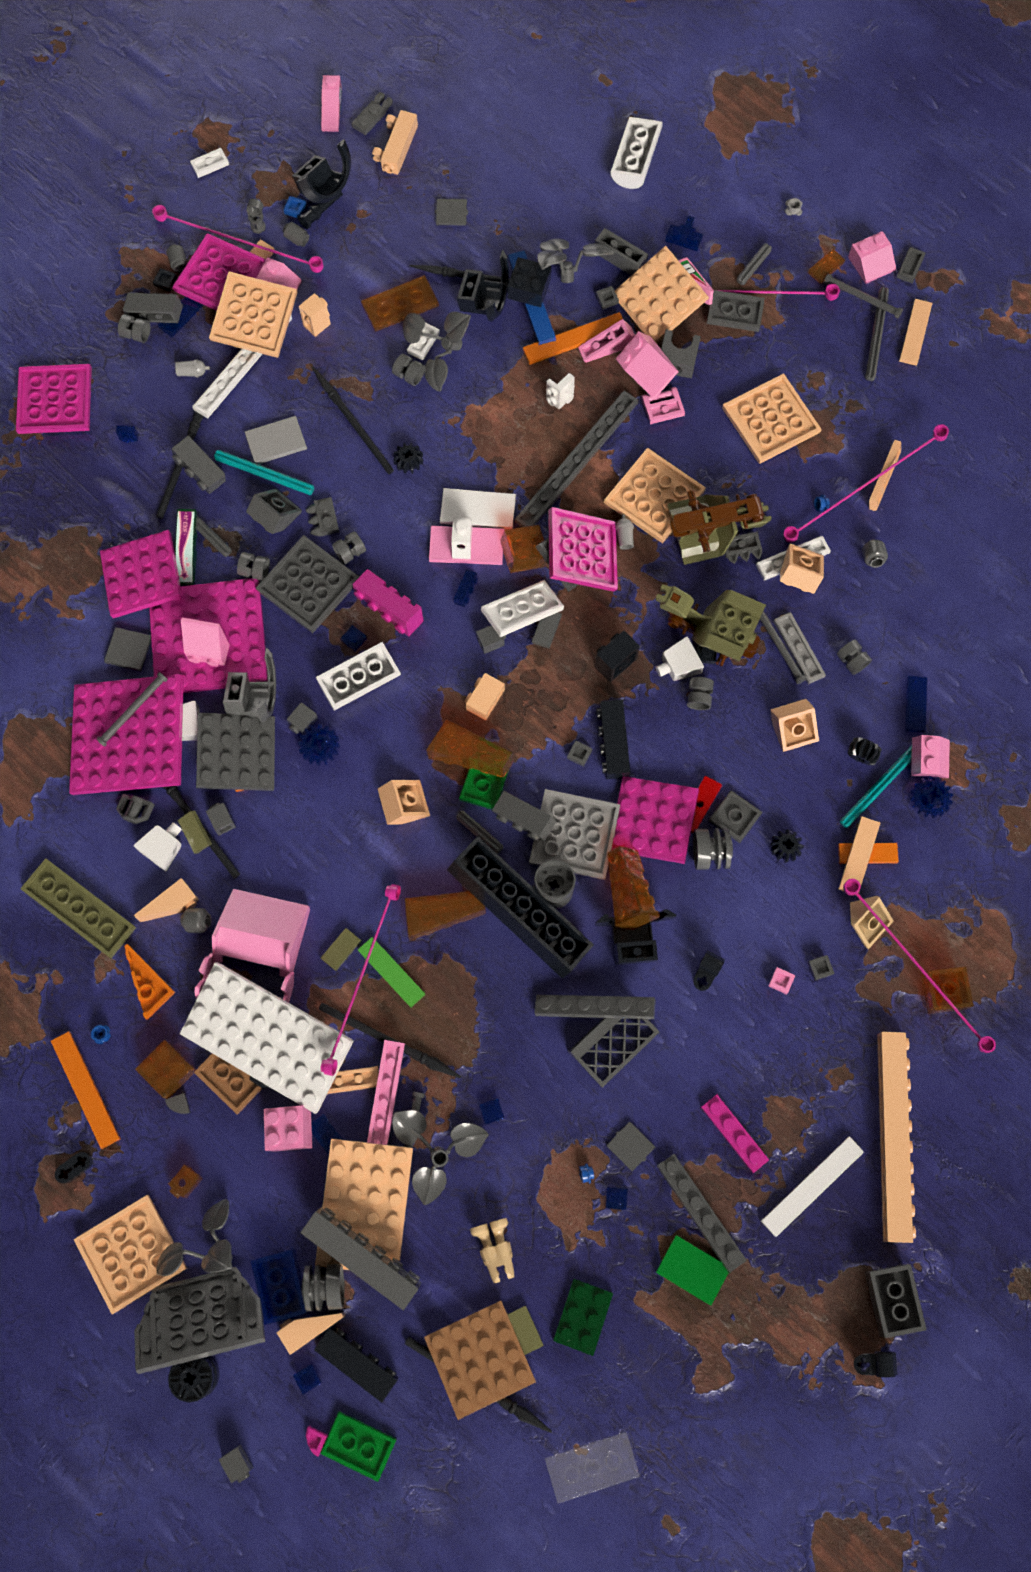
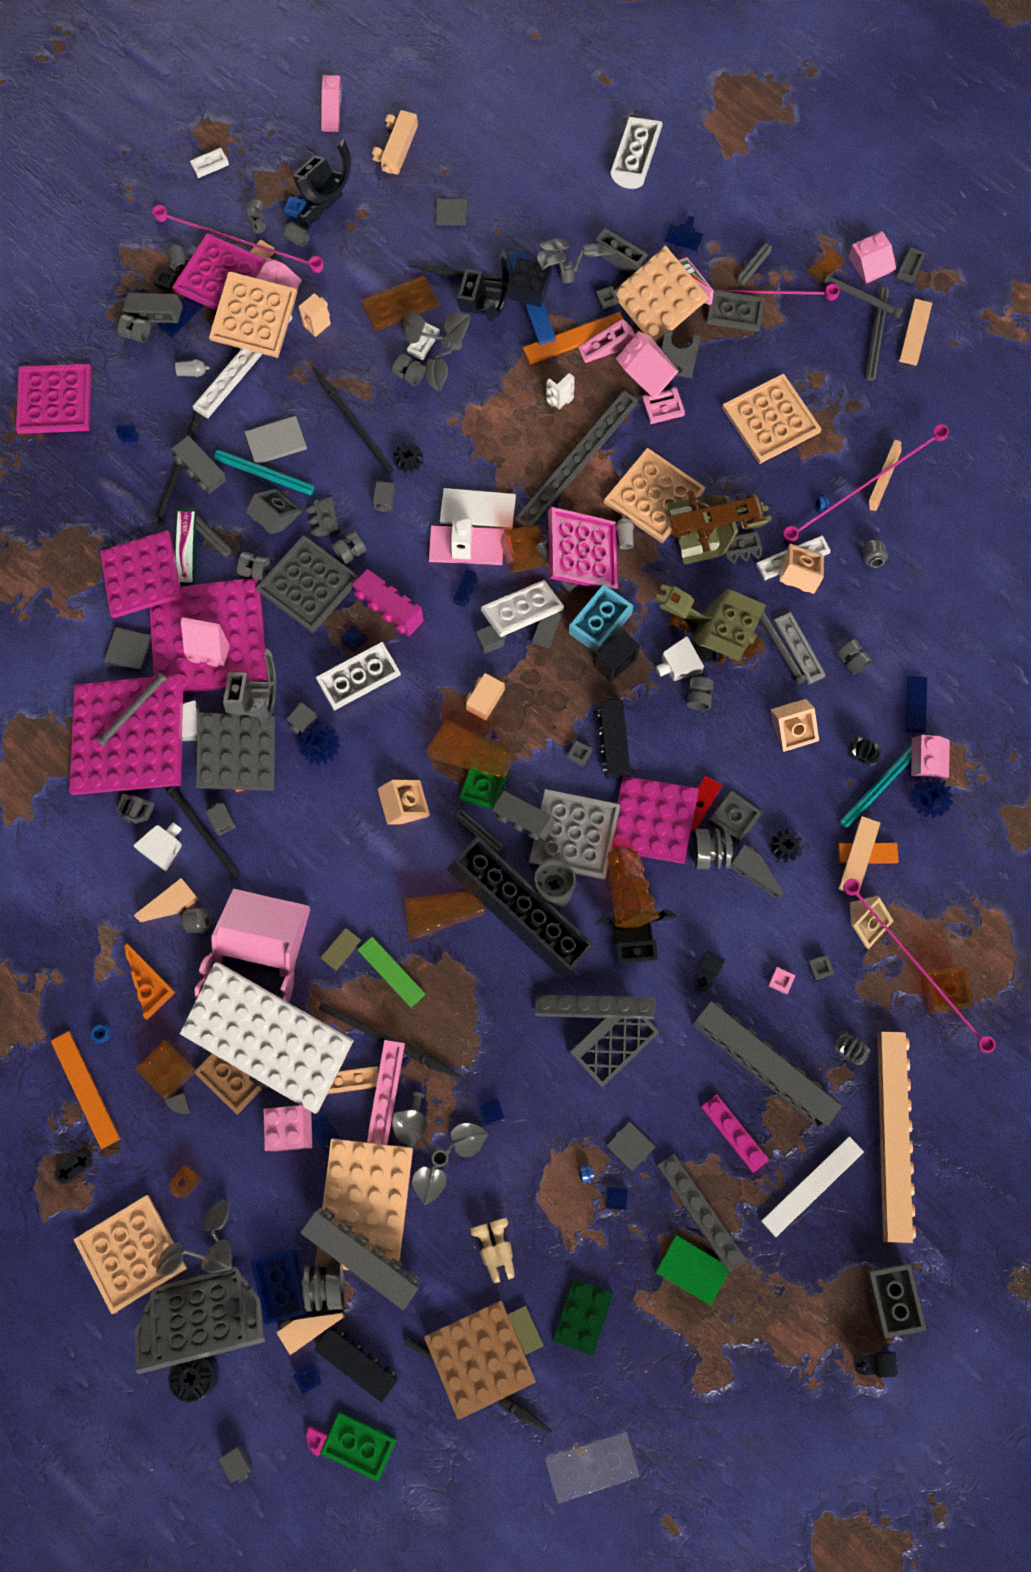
olive plate [20,858,136,959] -> none
olive tile [177,810,212,854] -> none
dark pink piece [320,884,401,1076] -> none
dark grey hinge [352,92,393,135] -> none
light grey plate [785,198,802,216] -> none
none -> dark grey brick [373,481,396,512]
none -> medium azure brick [569,584,633,654]
none -> dark grey brick [692,1001,842,1129]
none -> dark grey slope [730,845,784,900]
none -> dark grey gear [834,1034,870,1065]

